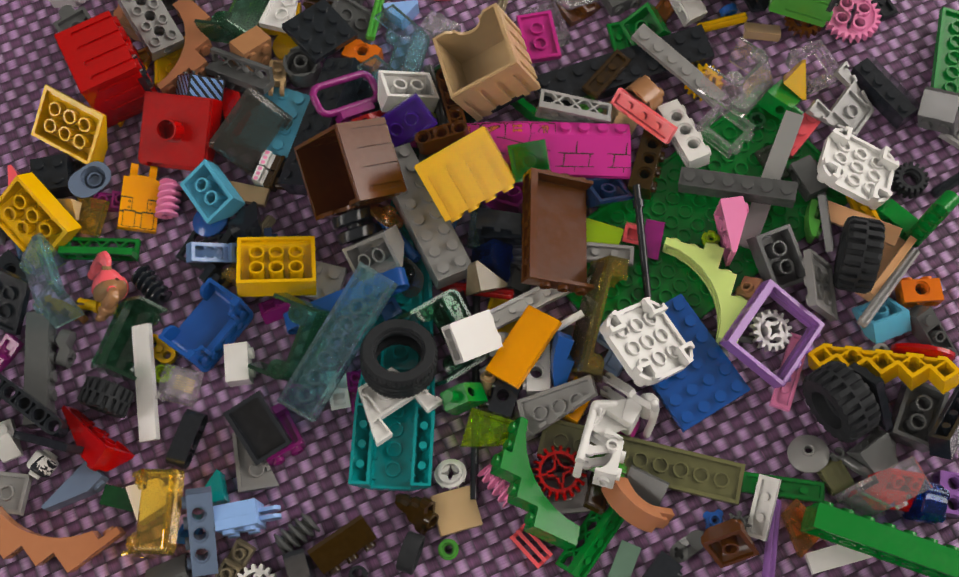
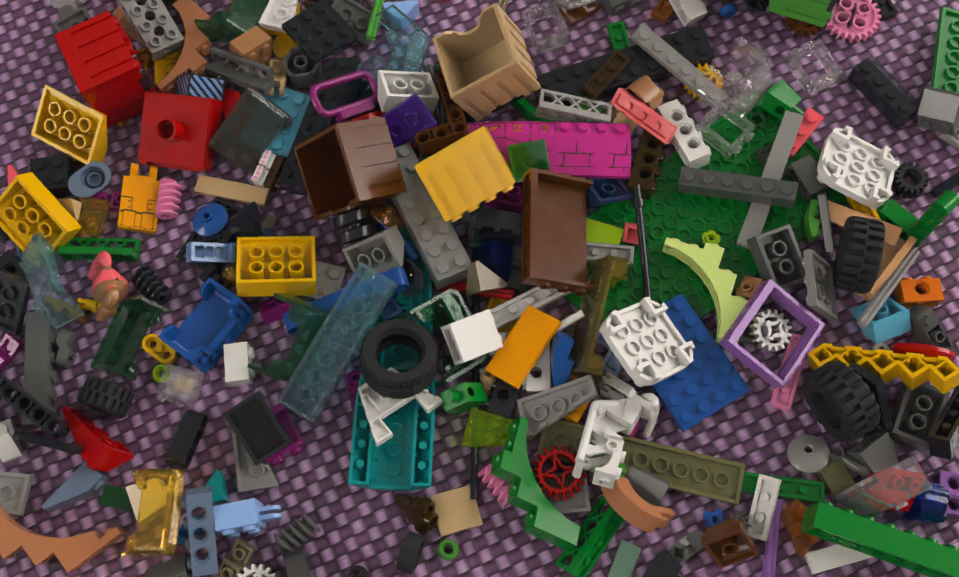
white head [27,448,59,480] -> none
white tile [131,323,160,443] -> none
medium azure slope [179,159,246,224] -> none
dark brown slope [307,514,379,577] -> none
white slope [326,368,351,411] -> none
orange brick [341,39,384,75] -> none
clear slope [420,10,461,41] -> none
white gear [434,459,467,490] -> none
coral tile [509,523,553,569] -> none
dark pink tile [516,10,562,63] -> none
dark brown tile [583,472,607,515] -> none
green slope [619,2,671,46] -> none
magenta slope [639,219,665,260] -> none
yellow axle [697,12,748,32] -> none
bright pink slope [713,196,749,267] -> none
tan slope [743,22,781,42] -> none
yellow slope [783,60,807,100] -> none
light grey wing [805,61,875,136] -> none

